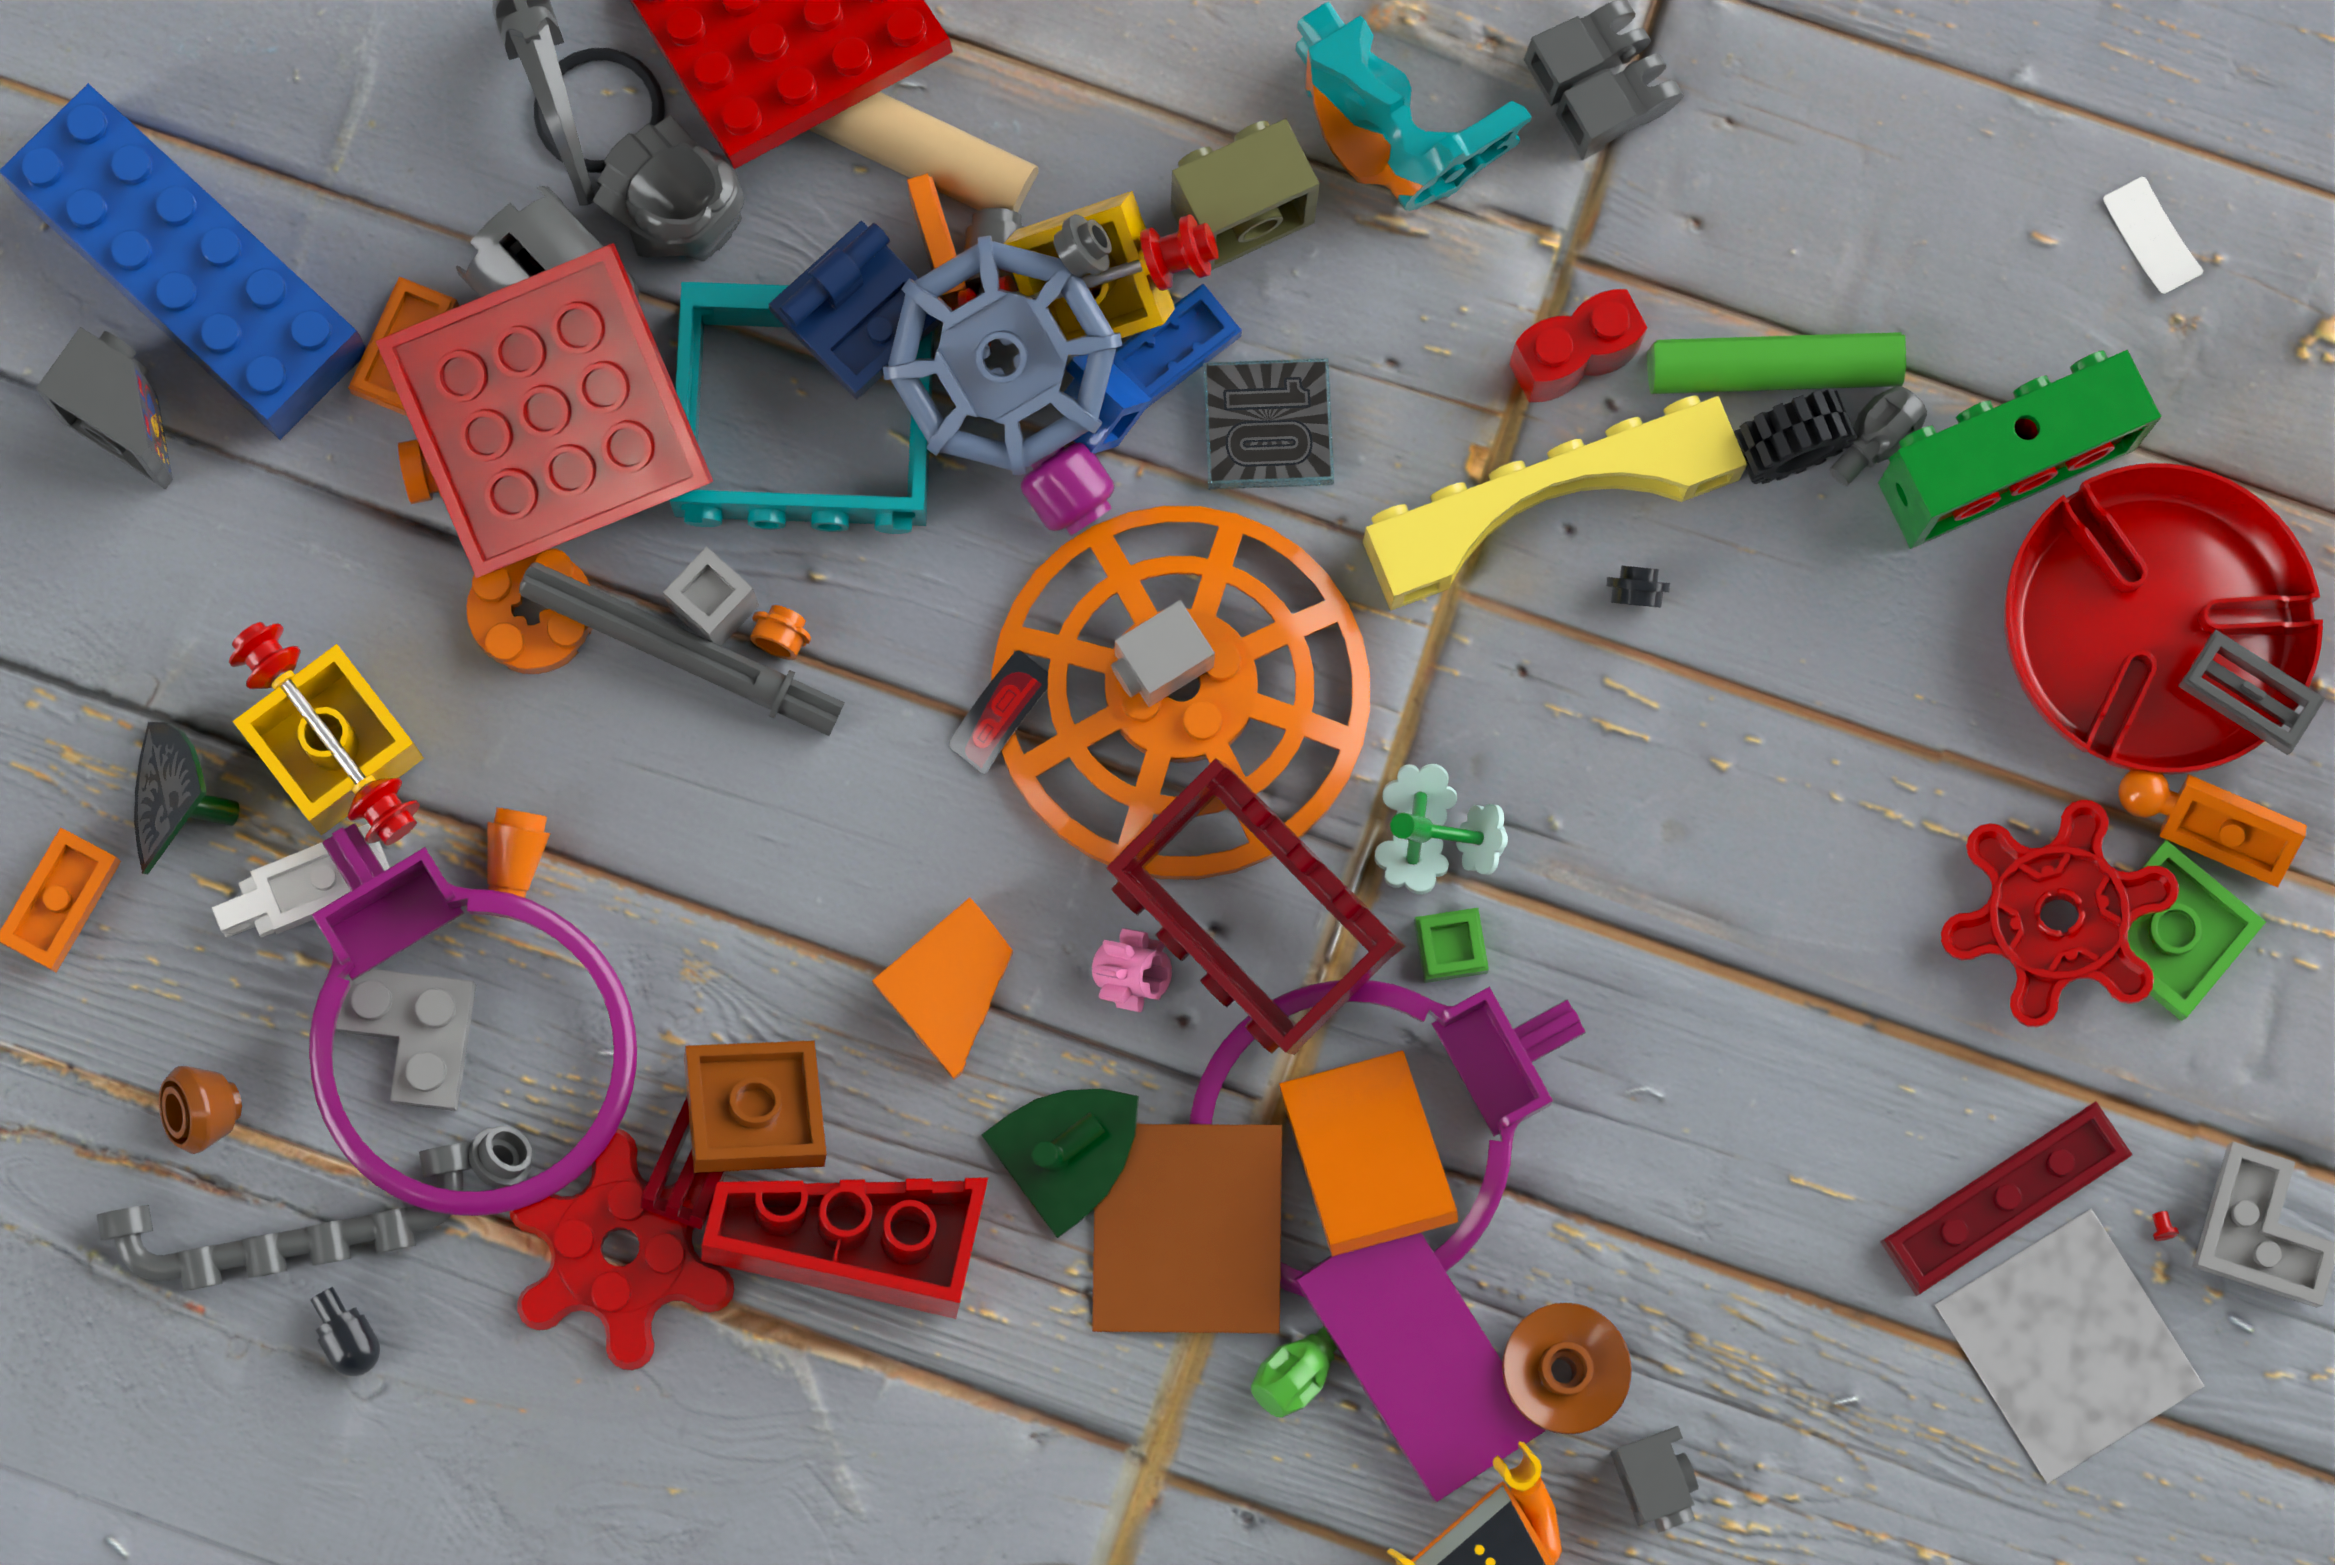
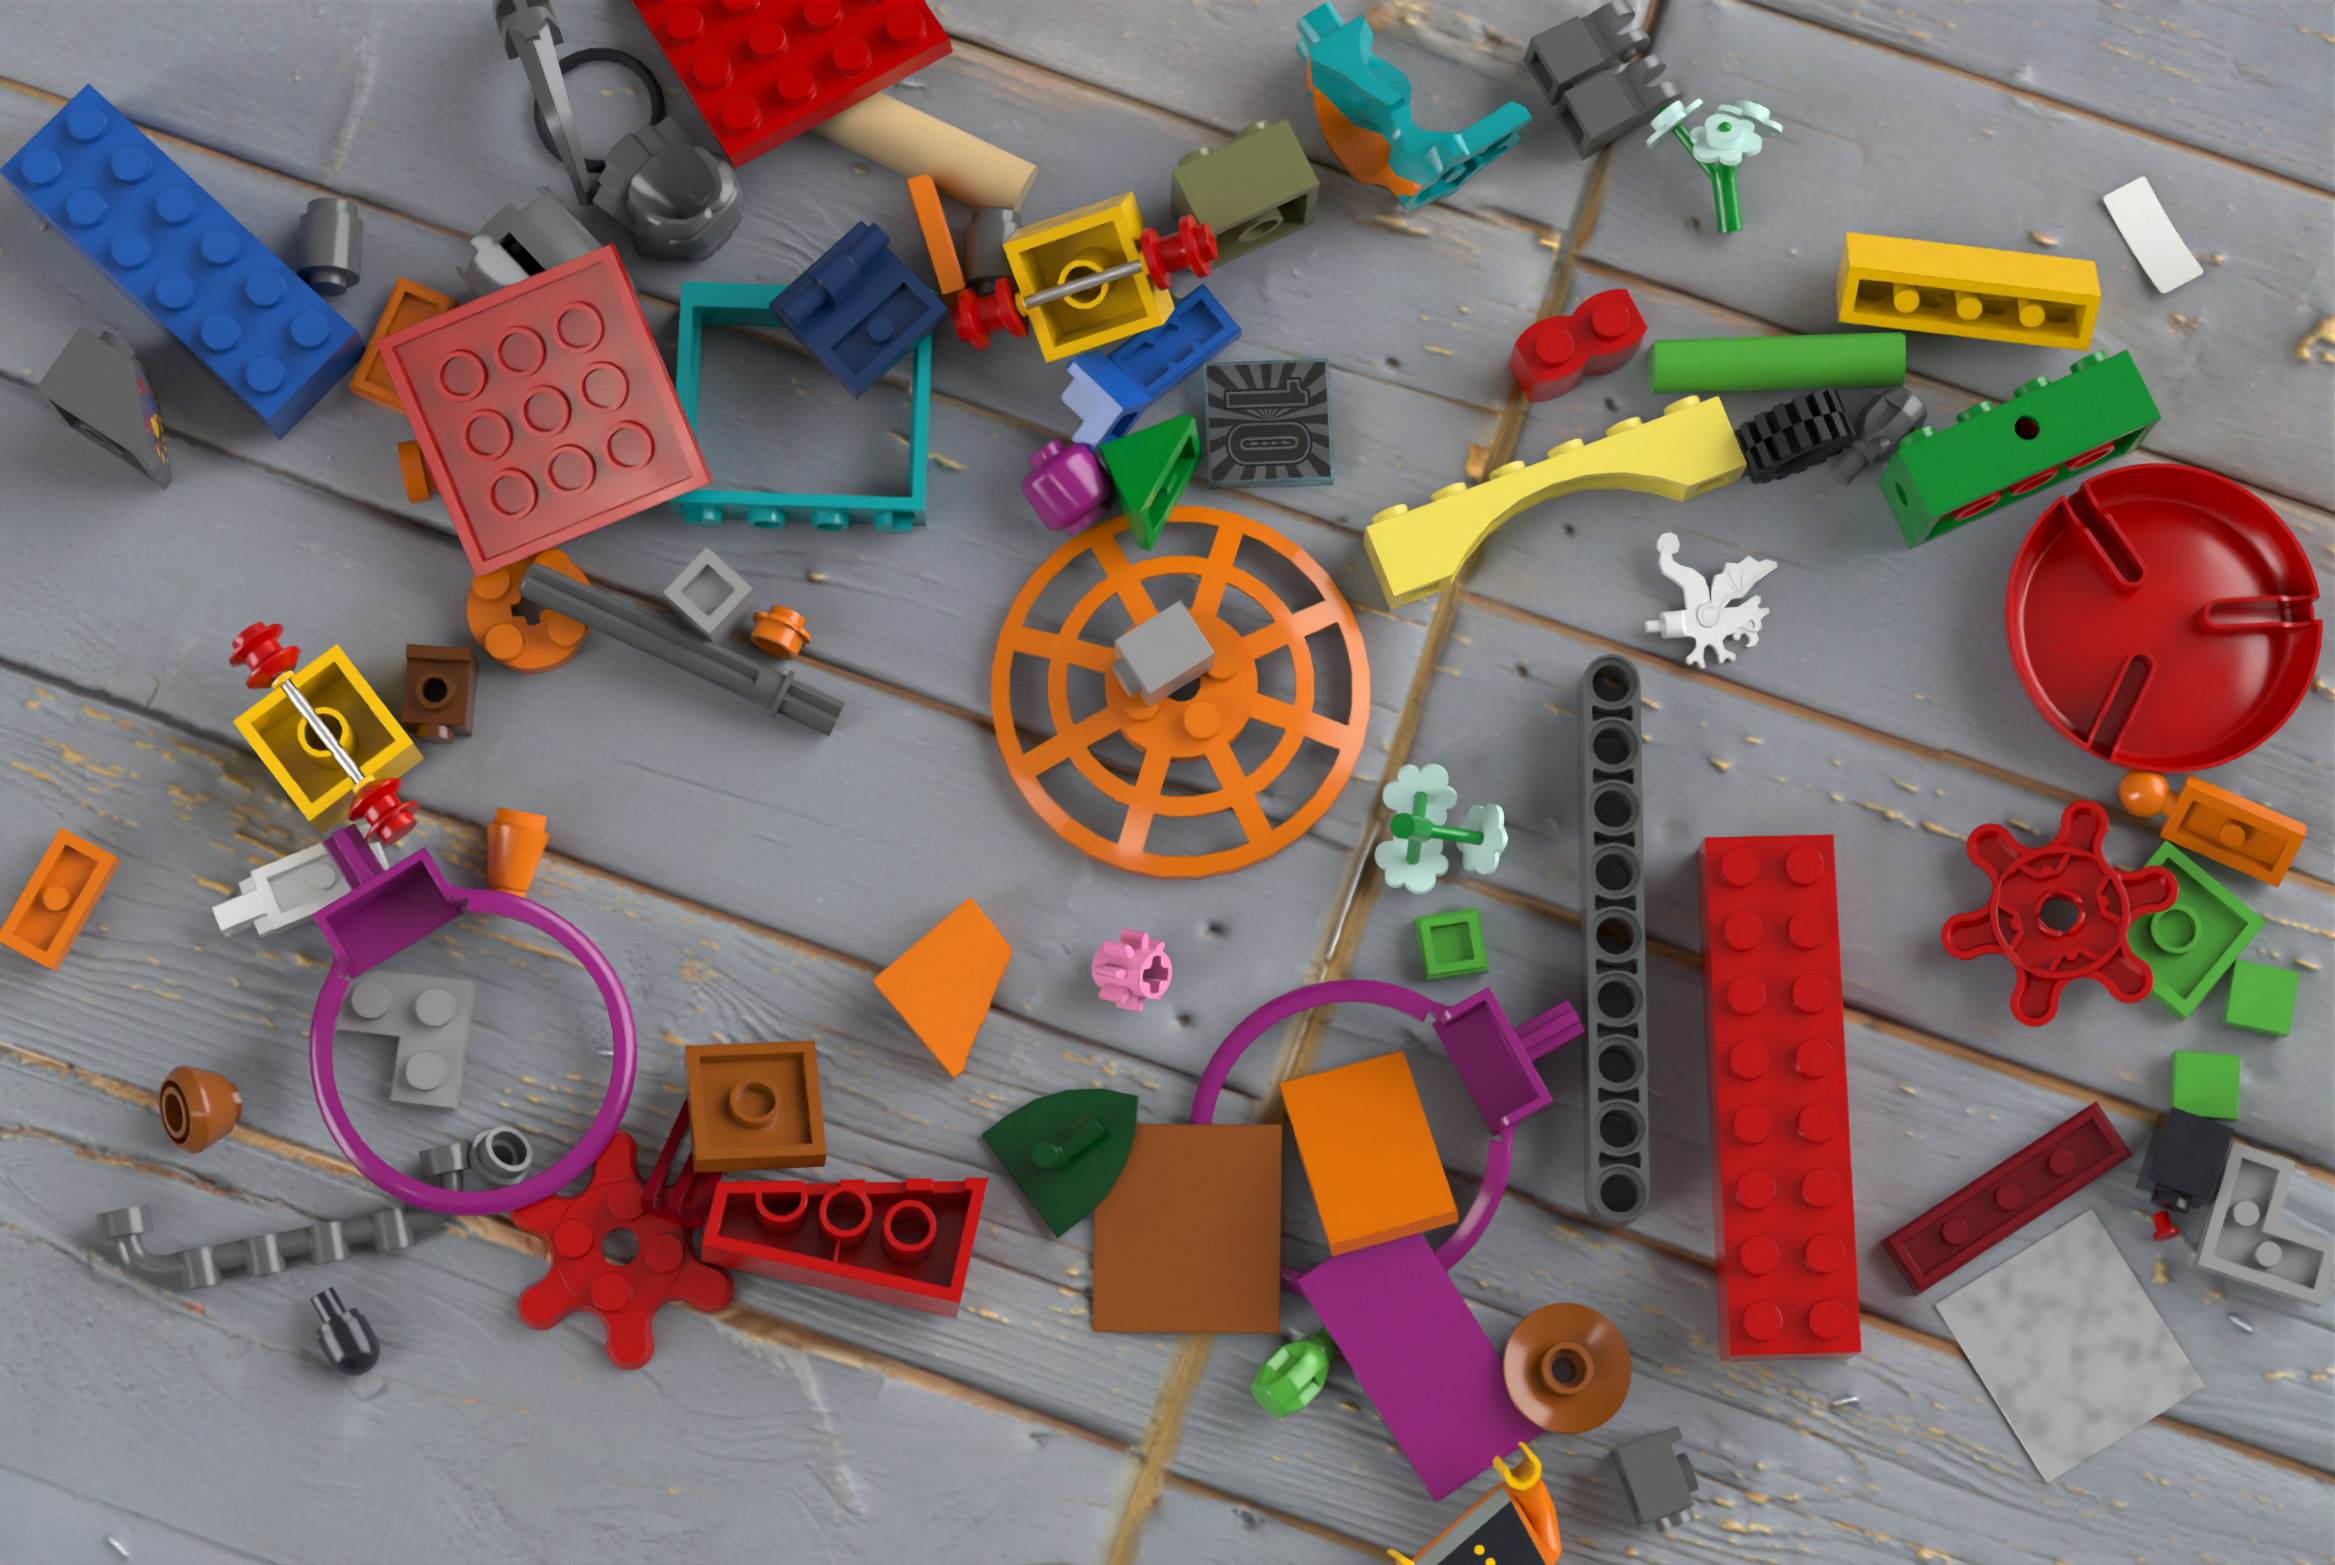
shield [134,722,240,875] -> none
sand blue plate [882,235,1122,476] -> none
sticker [949,650,1048,774] -> none
dark grey plate [1054,214,1112,278] -> none
dark red window [1106,758,1405,1055] -> none
black plate [1606,565,1670,608] -> none
dark grey tile [2178,630,2326,755] -> none
none -> dark grey brick [296,198,363,296]
none -> reddish brown brick [401,644,479,744]
none -> green slope [1100,414,1203,551]
none -> dark grey beam [1577,654,1650,1229]
none -> white piece [1645,532,1778,670]
none -> light aqua plant [1646,98,1783,233]
none -> red brick [1696,834,1862,1362]
none -> yellow brick [1836,232,2101,351]
none -> black brick [2135,1107,2234,1214]
none -> bright green tile [2169,1050,2240,1122]
none -> bright green tile [2221,960,2299,1038]

